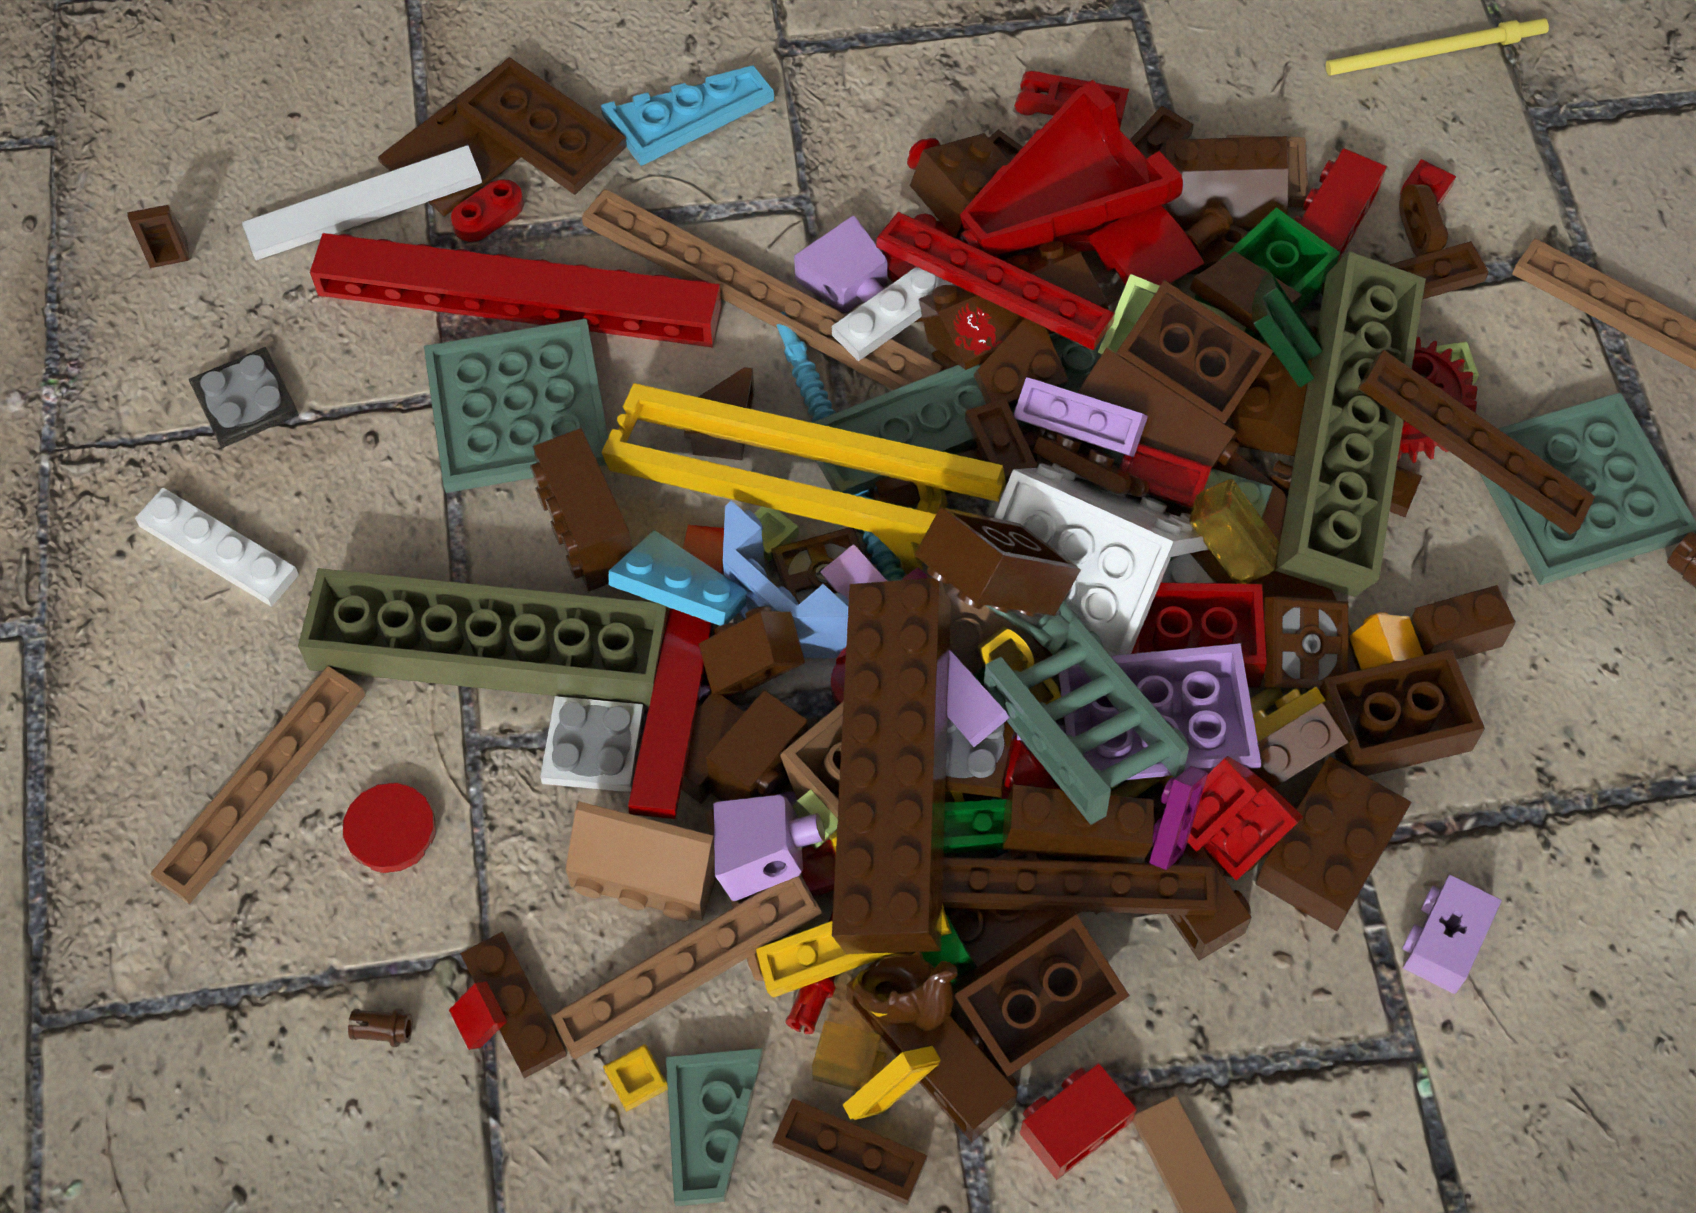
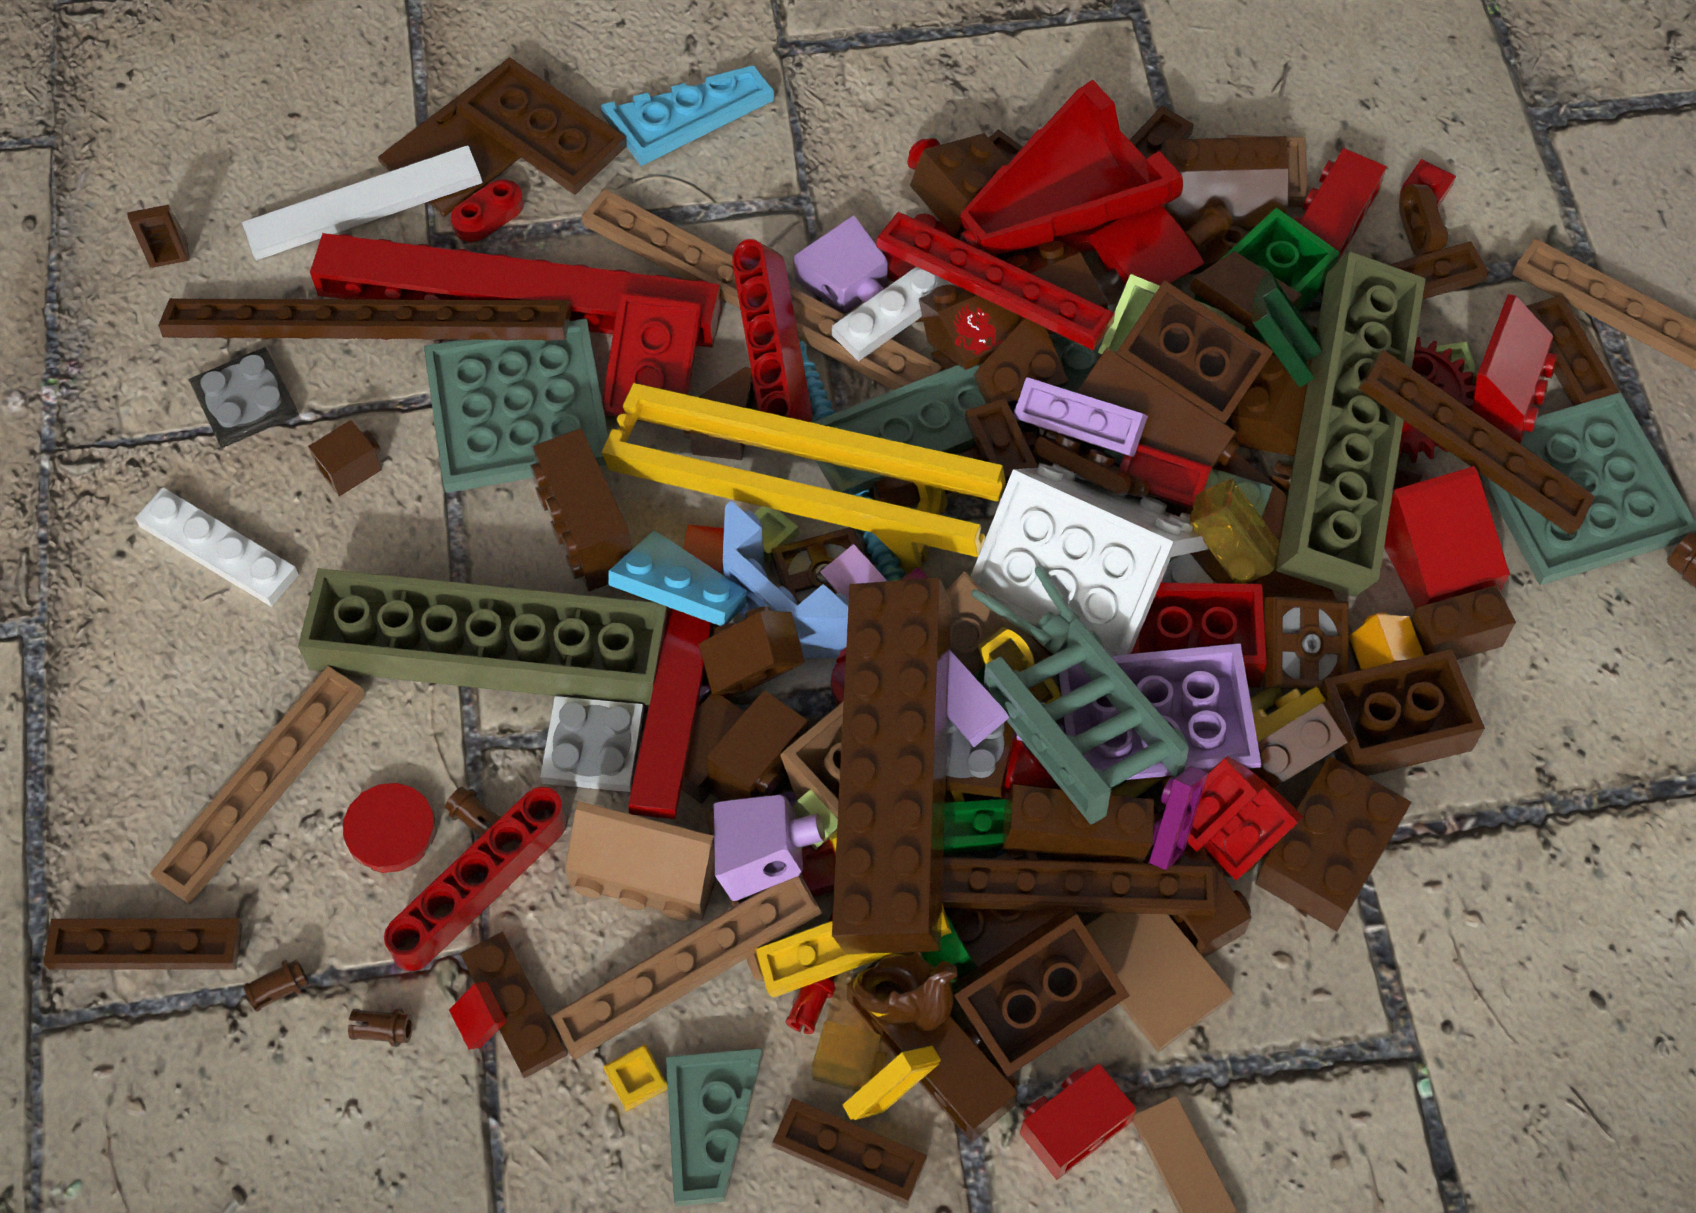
reddish brown brick [914,507,1081,617] -> none
red plate [1014,71,1129,128] -> none
light yellow bar [1326,18,1549,76] -> none
lavender brick [1402,874,1502,994] -> none
none -> reddish brown plate [43,918,243,970]
none -> reddish brown plate [158,298,572,341]
none -> reddish brown pin [243,959,309,1012]
none -> reddish brown brick [308,420,382,497]
none -> red beam [384,786,567,972]
none -> reddish brown pin [445,787,502,837]
none -> red tile [602,292,703,422]
none -> red beam [732,239,812,422]
none -> medium nougat tile [1085,913,1234,1052]
none -> red slope [1384,466,1510,608]
none -> red slope [1472,294,1558,444]
none -> reddish brown plate [1526,295,1619,406]

